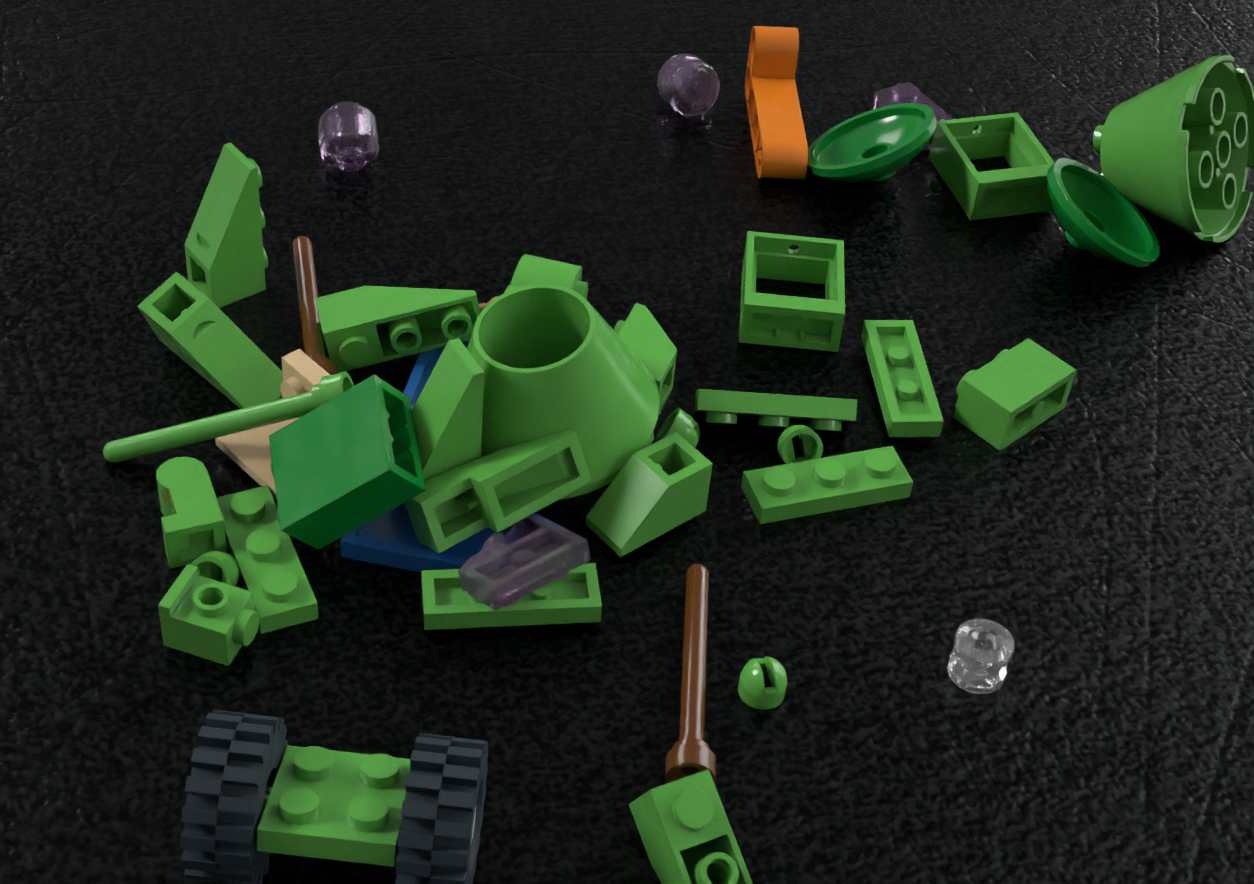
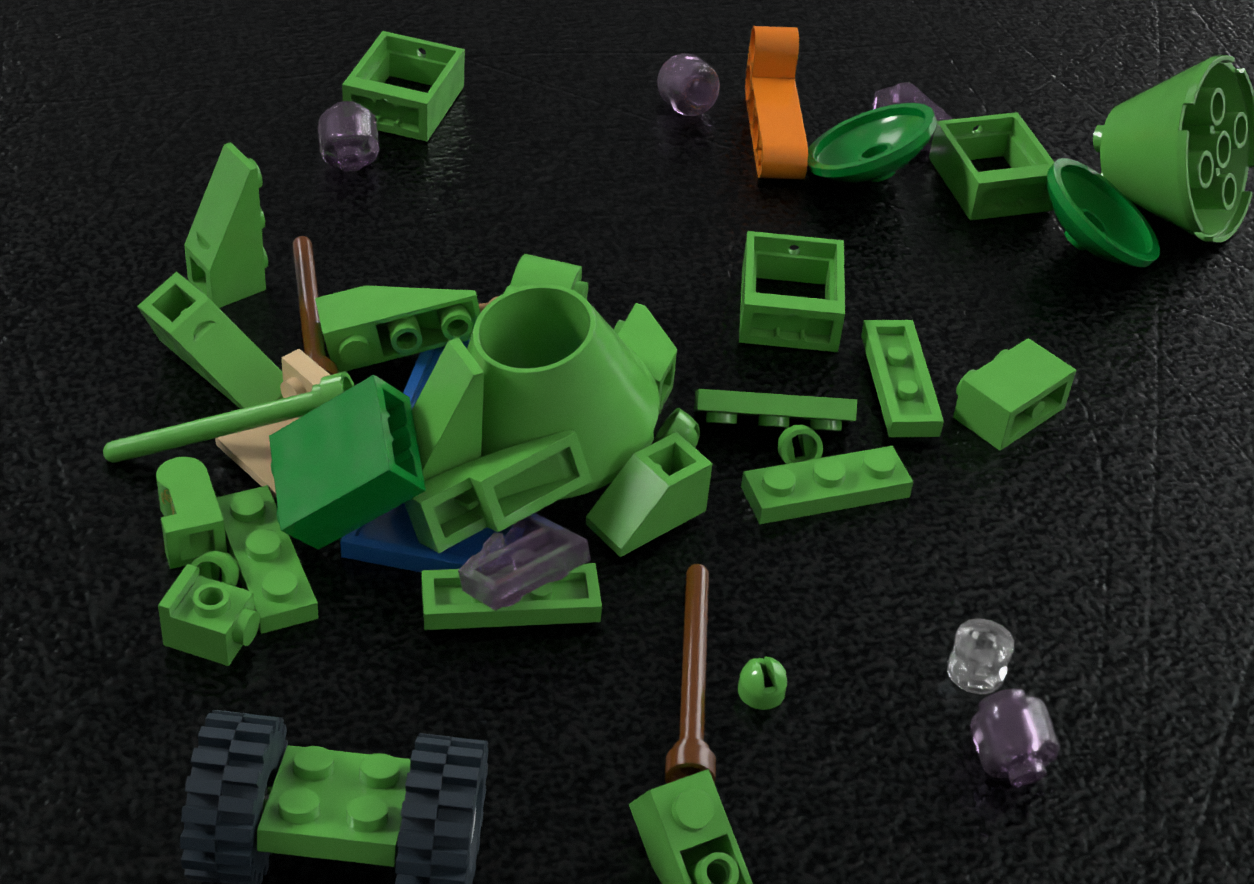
none -> bright green window [342,31,465,142]
none -> clear purple head [970,689,1060,786]

